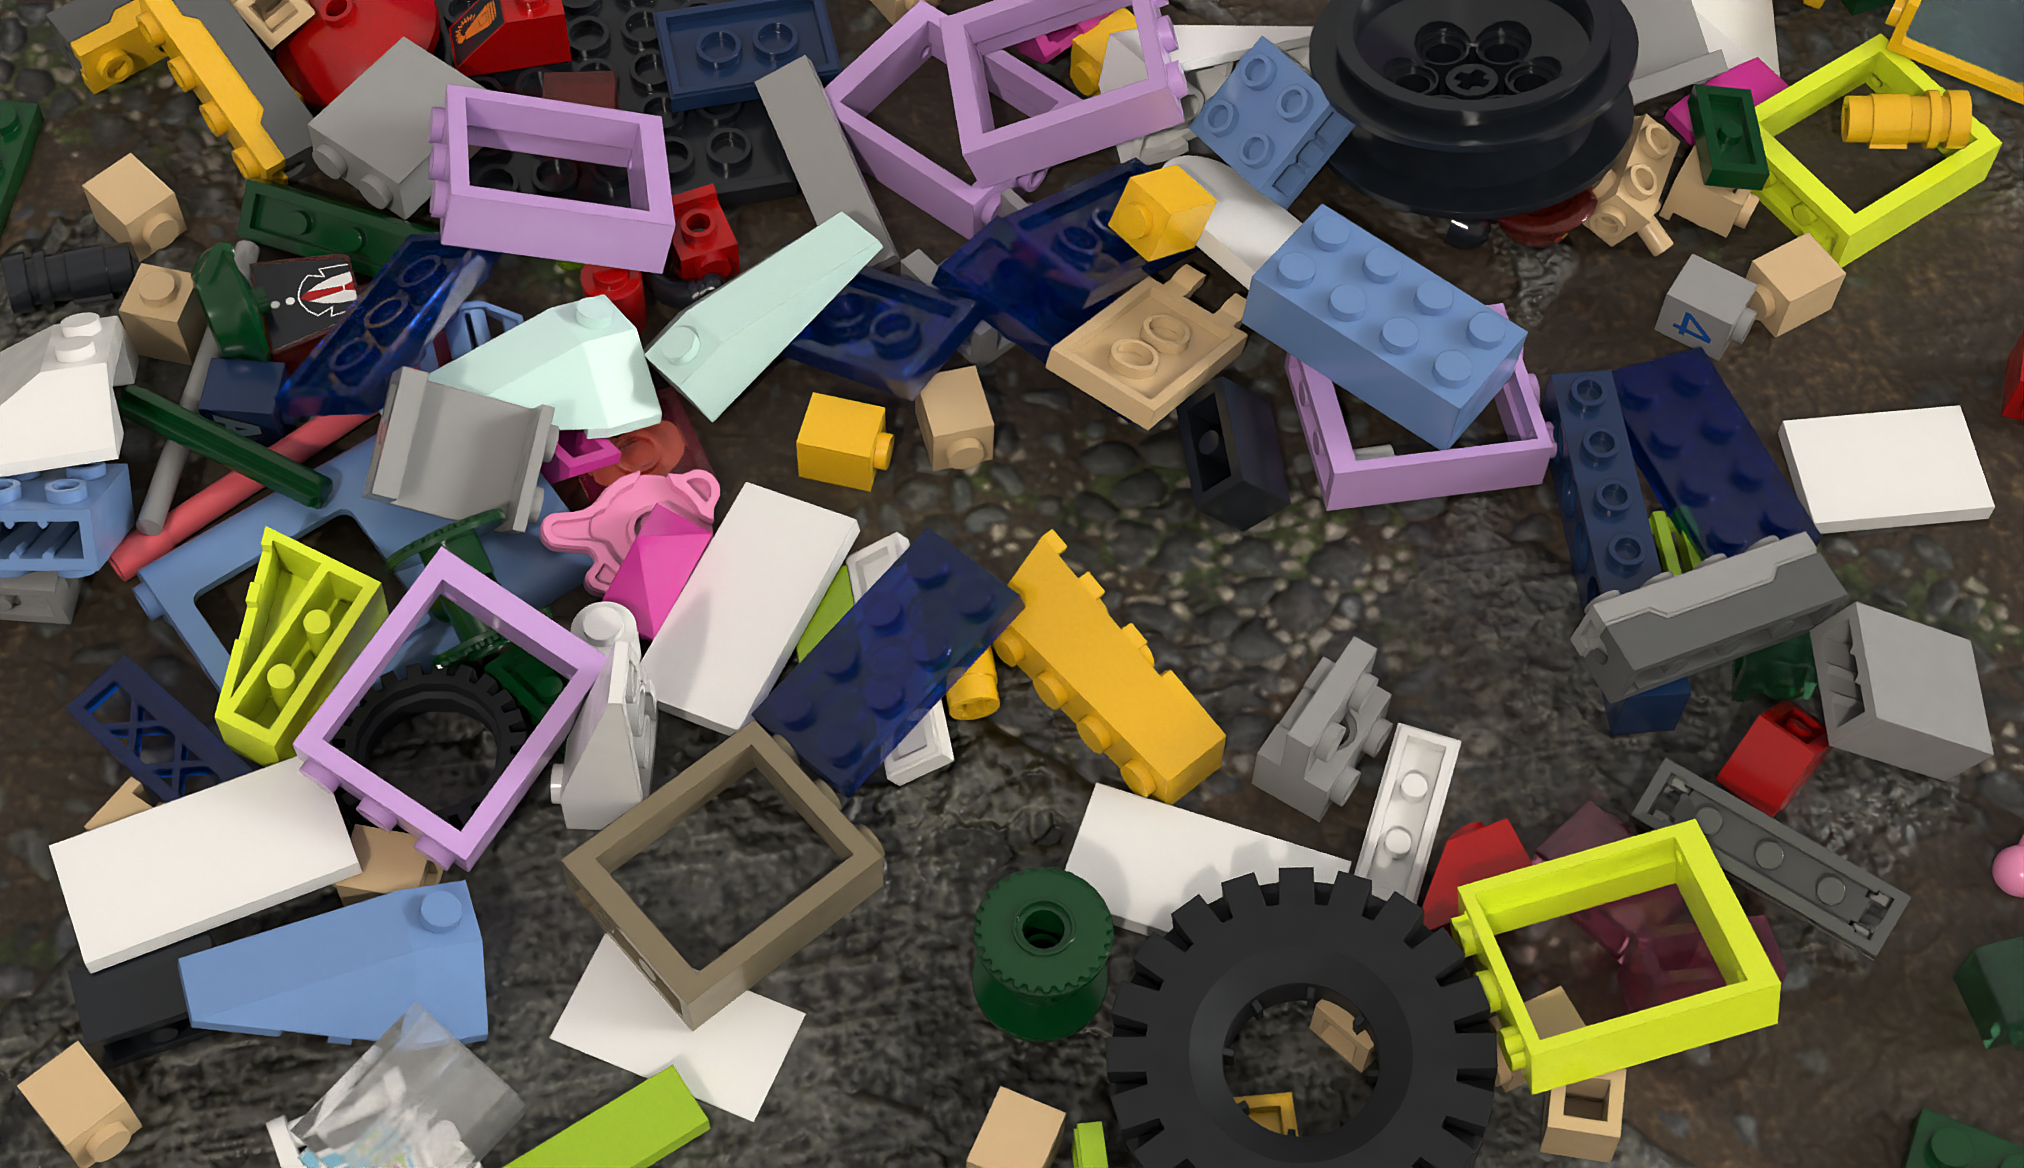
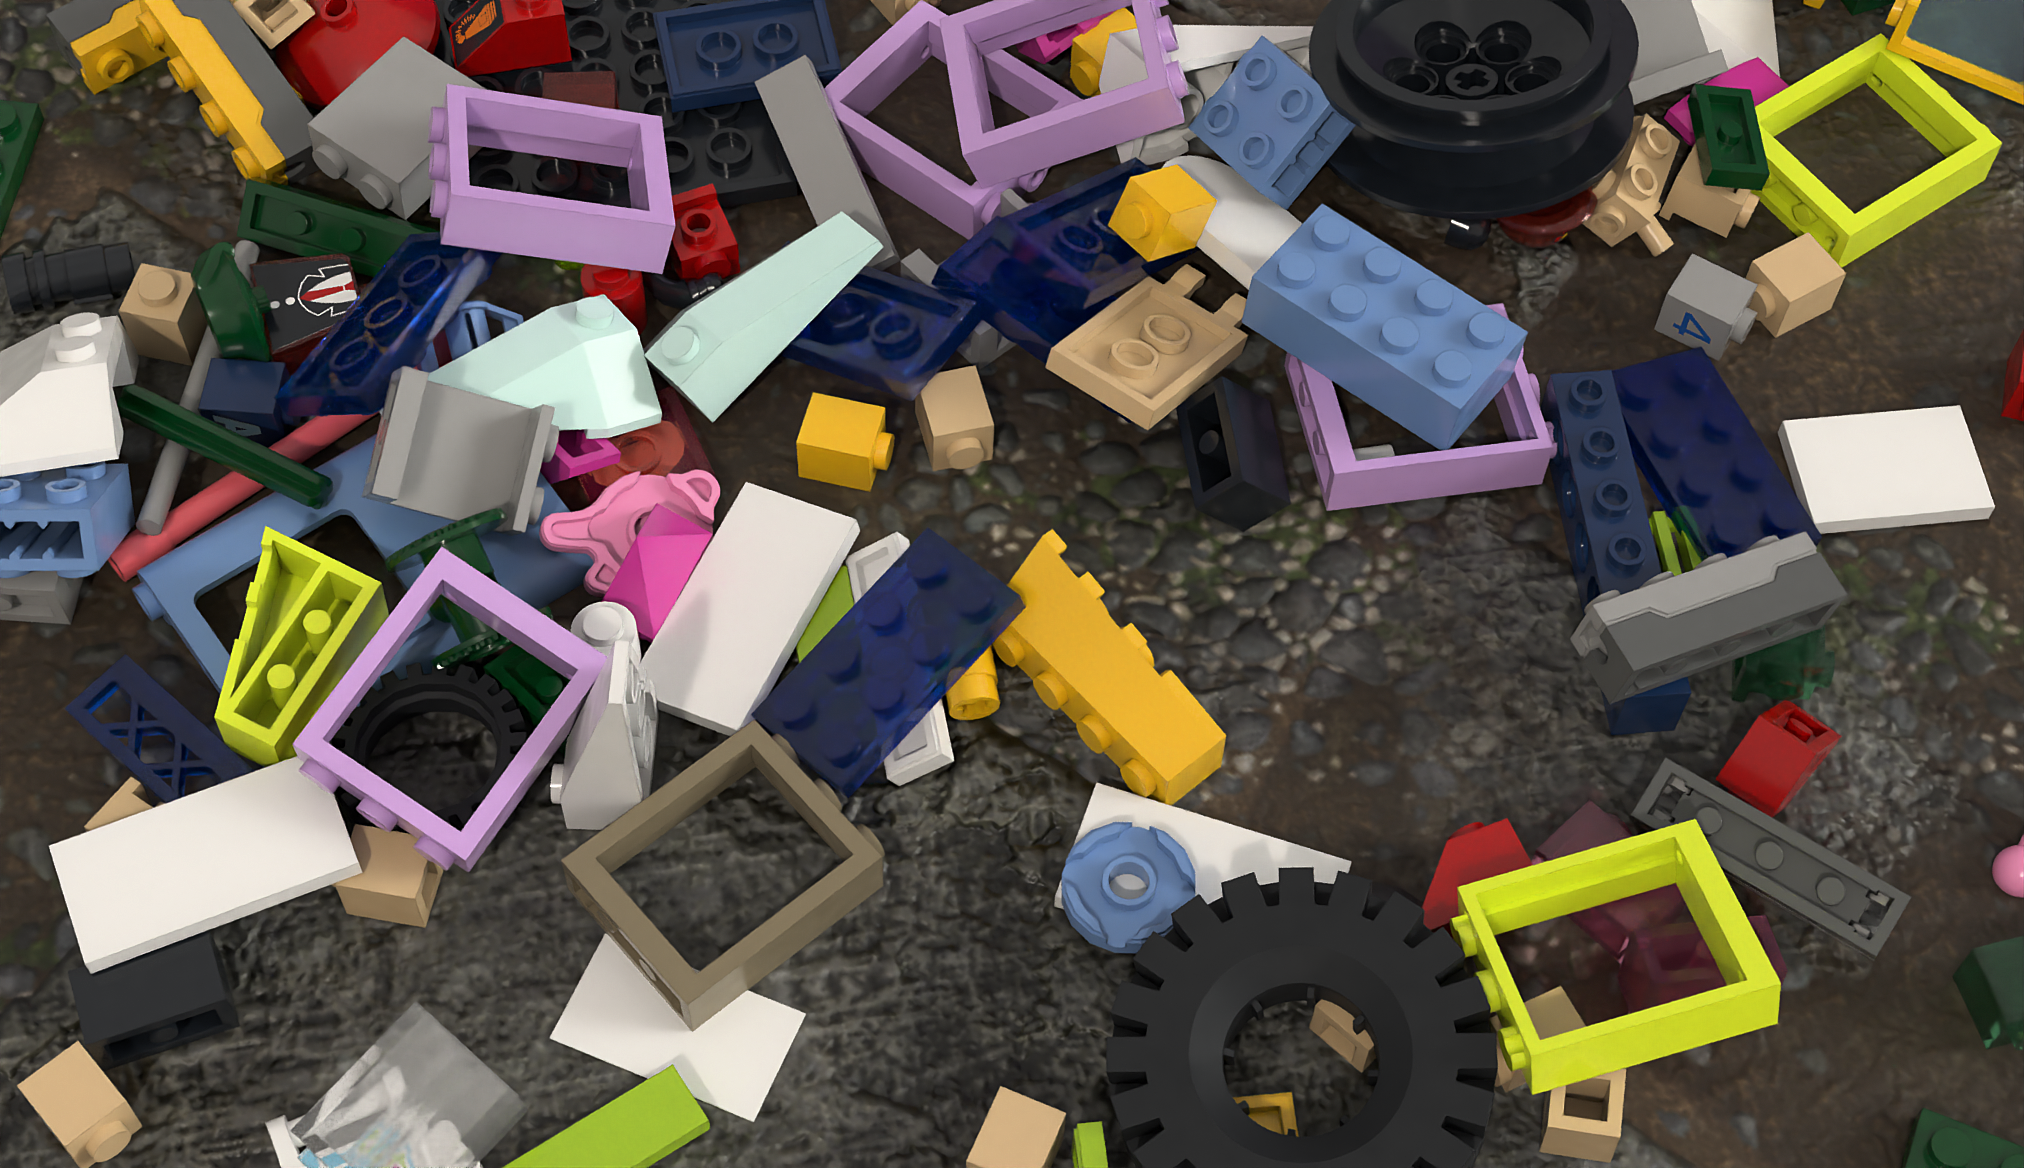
tan brick [82,153,188,262] -> none
medium blue wedge [177,880,488,1053] -> none
dark green hose [972,867,1114,1043] -> none
light grey brick [1251,636,1393,822] -> none
white tile [1354,723,1461,904] -> none
light grey brick [1809,602,1994,781] -> none
yellow axle [1841,90,1972,149] -> none
none -> medium blue tile [1061,822,1196,954]

